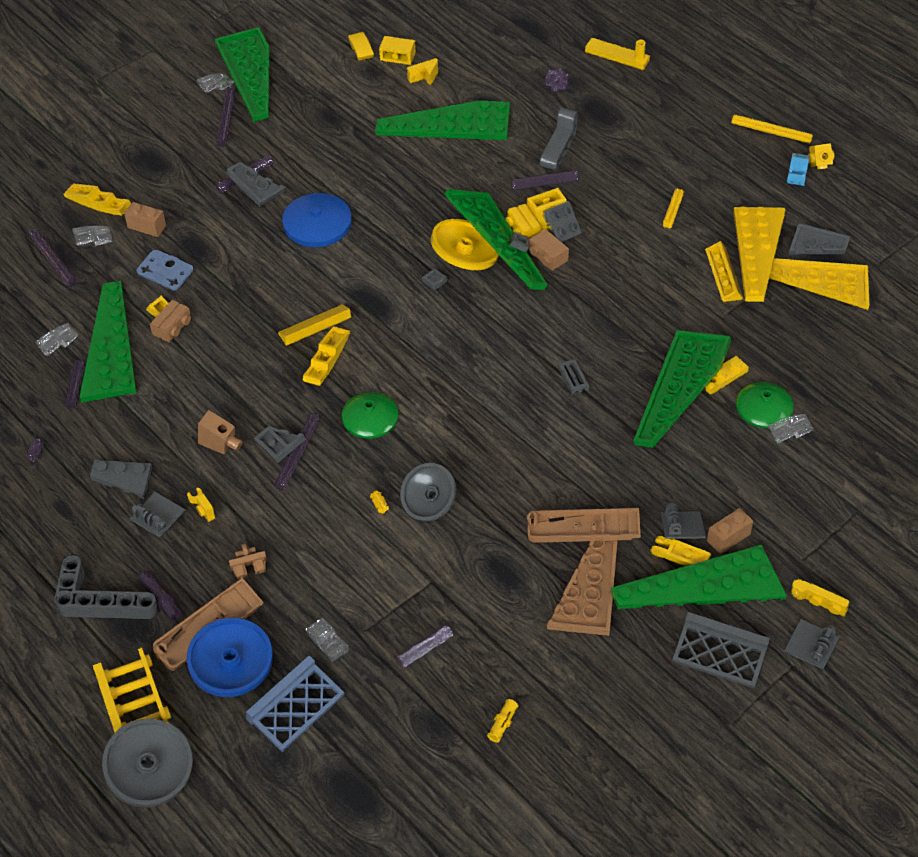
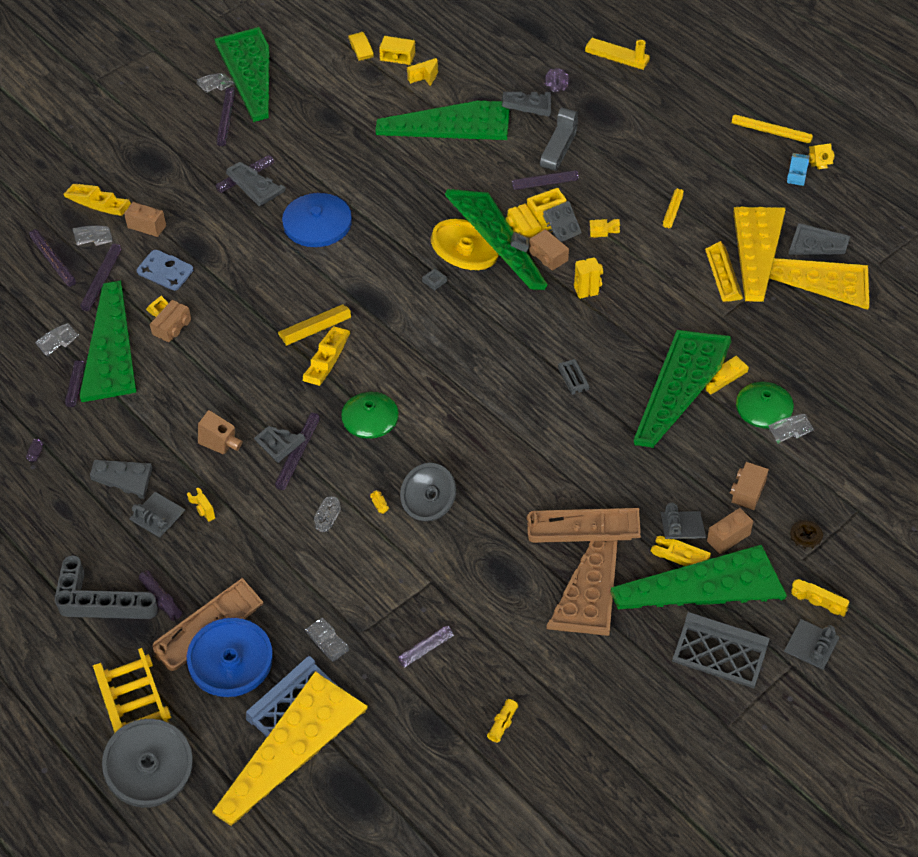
medium nougat hips [229,544,266,579] -> none
none -> clear purple axle [80,243,121,312]
none -> yellow wing [213,672,368,826]
none -> clear beam [314,496,341,532]
none -> dark grey wing [502,92,551,116]
none -> yellow brick [574,258,603,299]
none -> yellow plate [590,219,620,238]
none -> medium nougat brick [730,462,769,510]
none -> dark brown gear [790,520,823,549]

